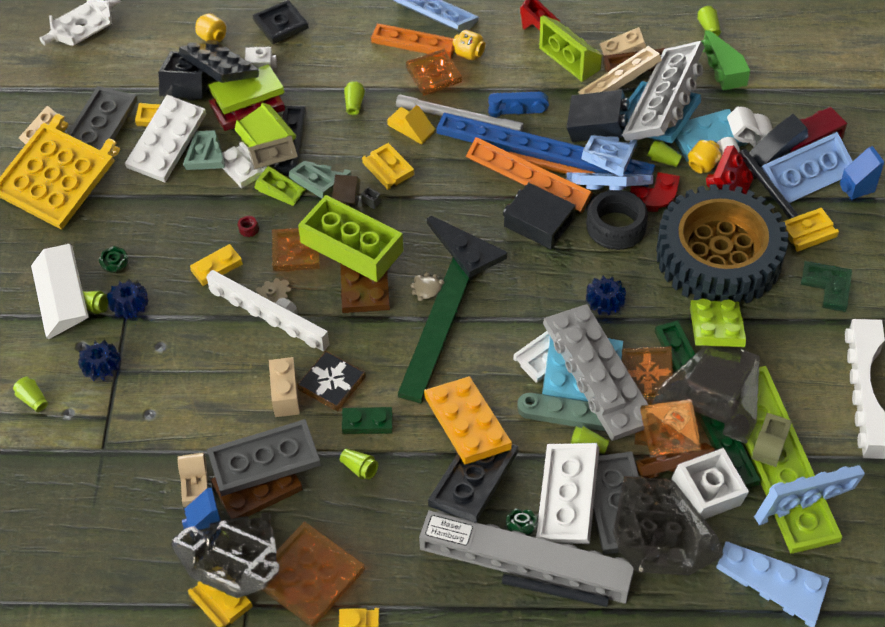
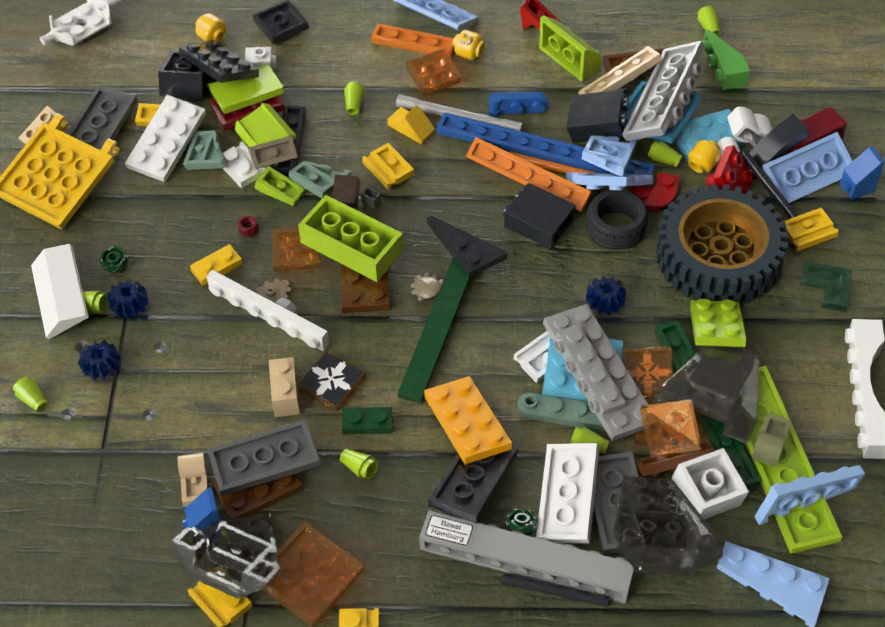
tan plate [600,27,646,55] -> none

